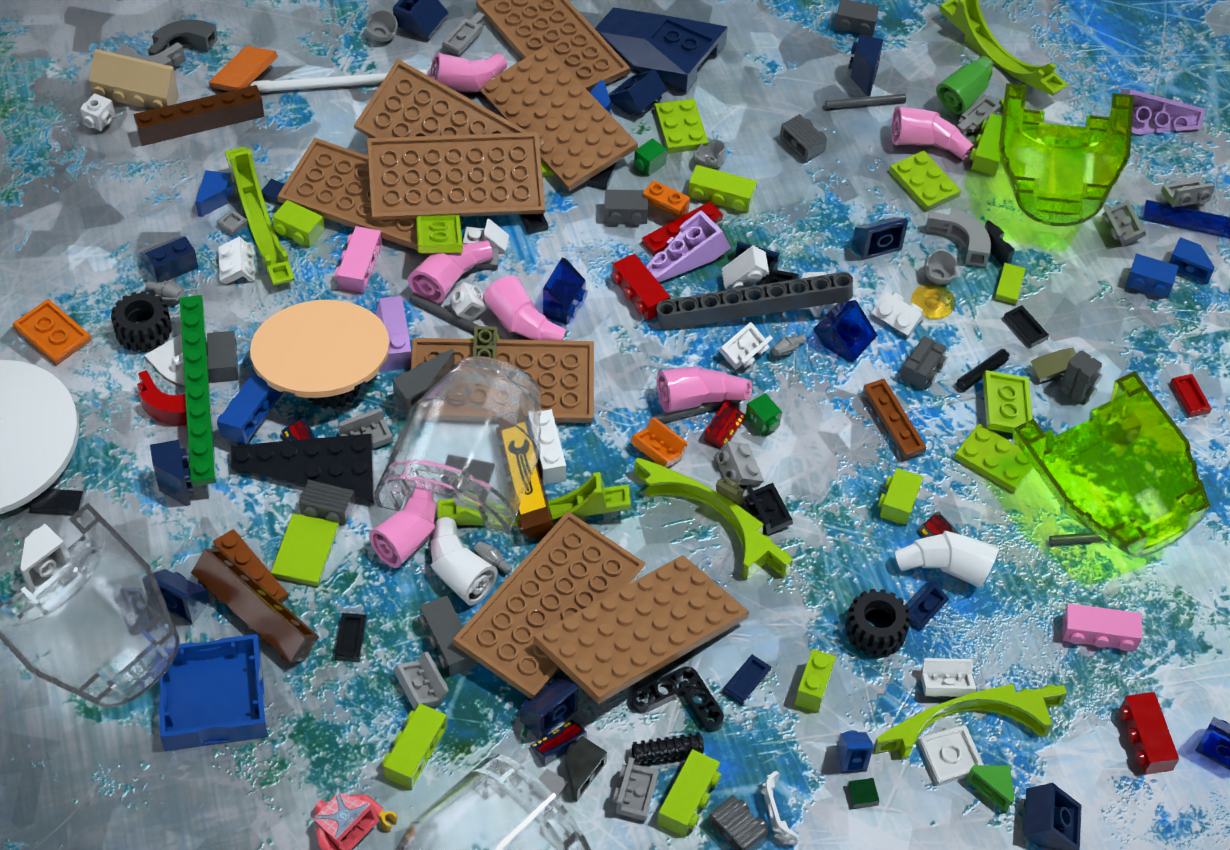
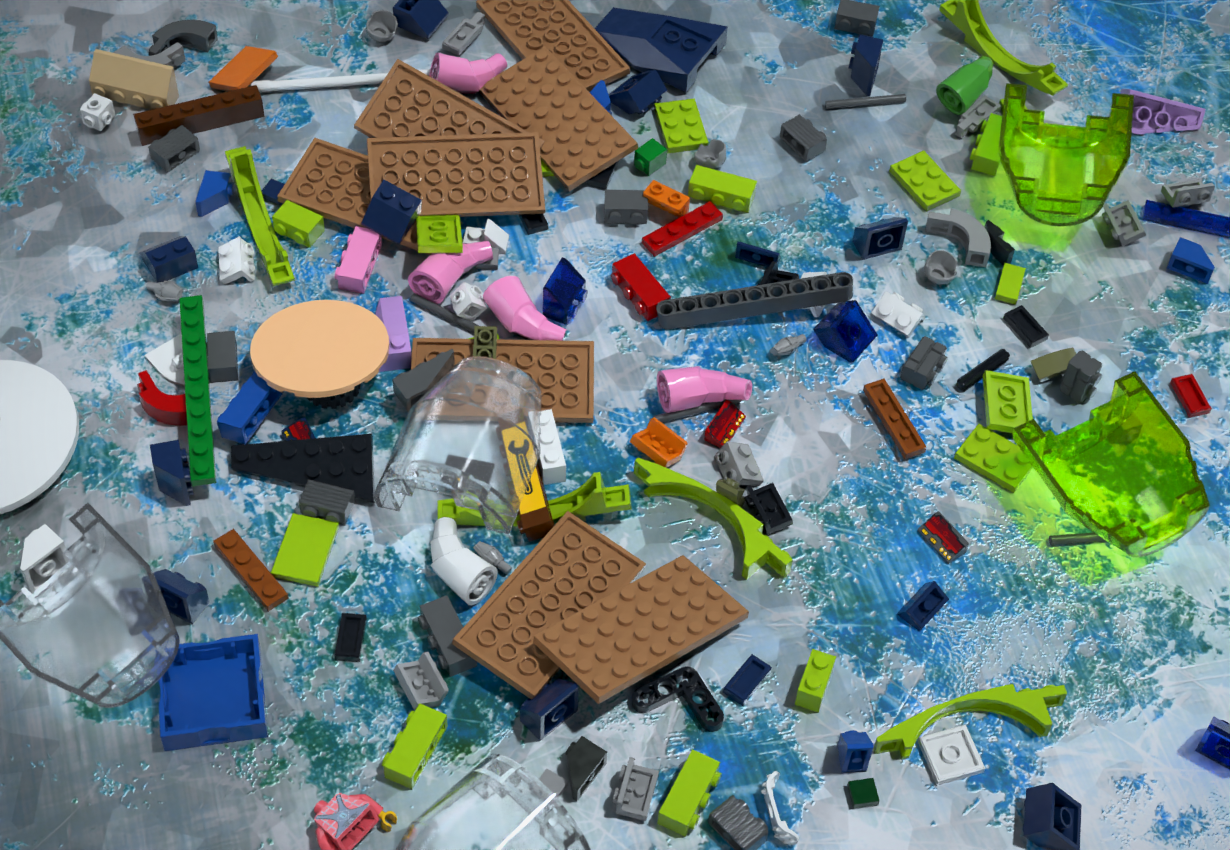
orange tile [12,299,92,366] -> none
black tile [30,488,85,515] -> none
black tyre [111,291,172,352] -> none
reddish brown brick [191,548,319,663] -> none
light grey tile [216,209,248,237] -> none
light grey bracket [338,408,393,449] -> none
bright pink piece [369,480,436,568] -> none
slope [530,720,587,766] -> none
black piece [632,732,704,765] -> none
lavender wedge [646,210,731,282] -> none
white bracket [718,322,773,370] -> none
white brick [721,245,769,290] -> none
green brick [746,393,782,435] -> none
black tyre [845,589,911,657] -> none
lime brick [878,468,923,526] -> none
bright pink piece [891,106,974,160] -> none
white piece [895,531,999,588] -> none
clear yellow dish [911,284,955,320] -> none
white bracket [921,658,976,697] -> none
bright green slope [966,765,1015,814] -> none
bright pink brick [1062,603,1142,651] -> none
red brick [1119,692,1179,775] -> none
blue brick [1126,253,1179,298] -> none
none -> dark grey brick [148,125,200,172]
none -> dark blue slope [361,180,422,245]

